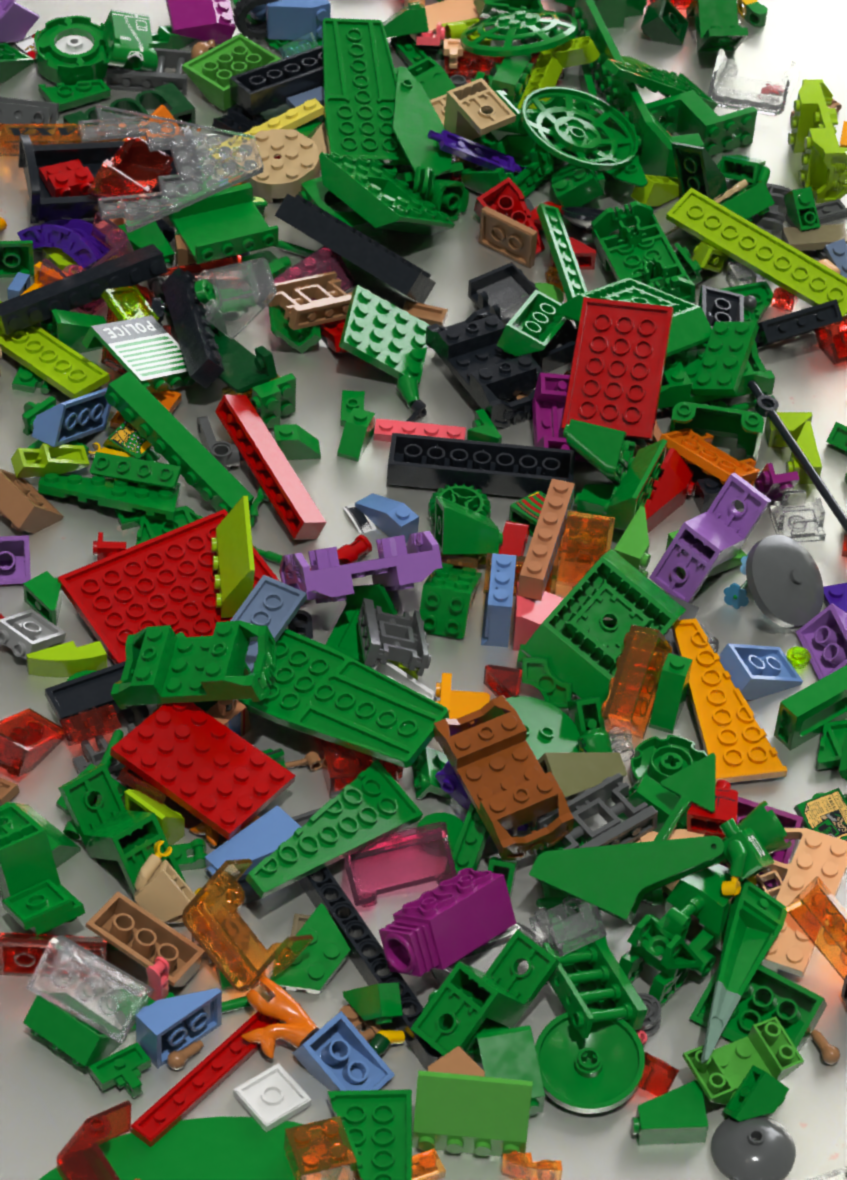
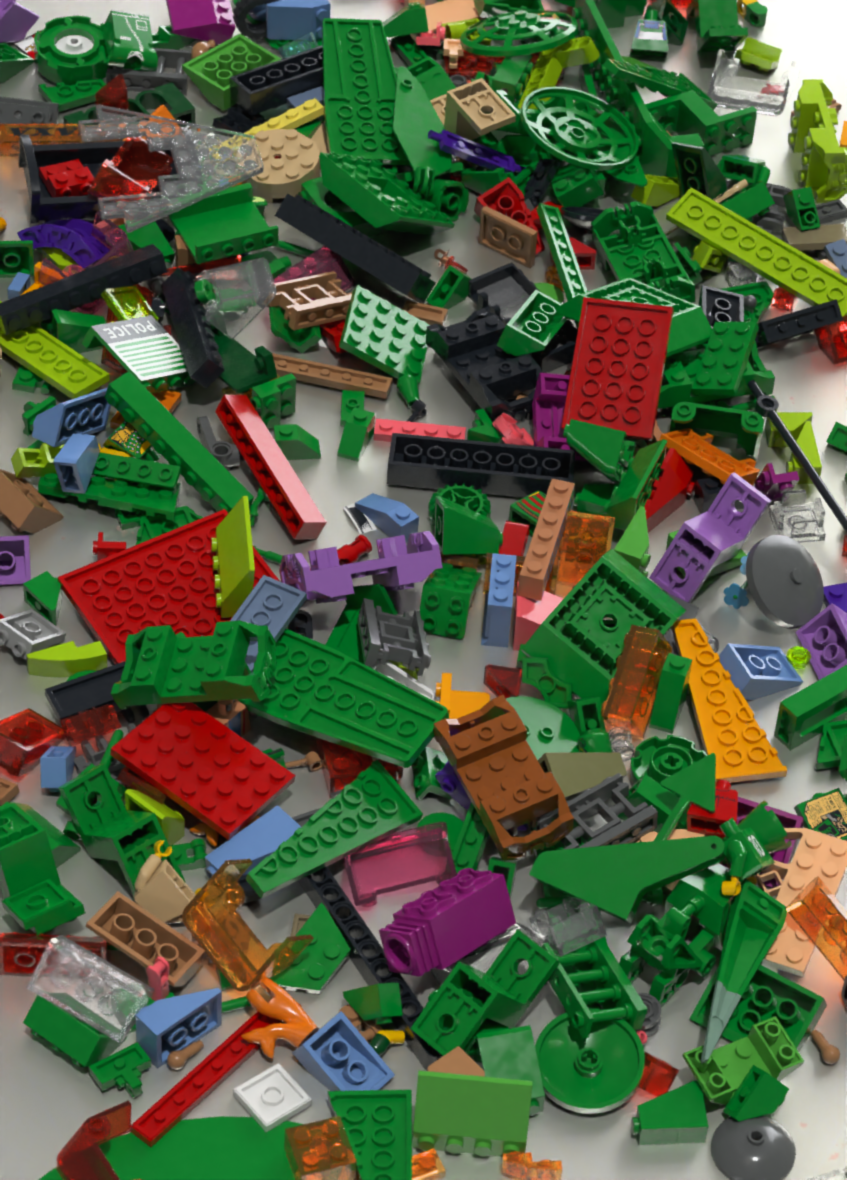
none -> medium blue slope [40,746,76,792]
none -> medium blue slope [53,434,100,494]
none -> clear red slope [95,74,129,119]
none -> medium nougat plate [272,353,393,399]
none -> green slope [426,265,472,309]
none -> piece [434,249,468,274]
none -> coral plate [492,413,534,446]
none -> black hinge [524,159,561,208]
none -> green torso [630,10,669,57]
none -> lime bracket [735,37,783,72]

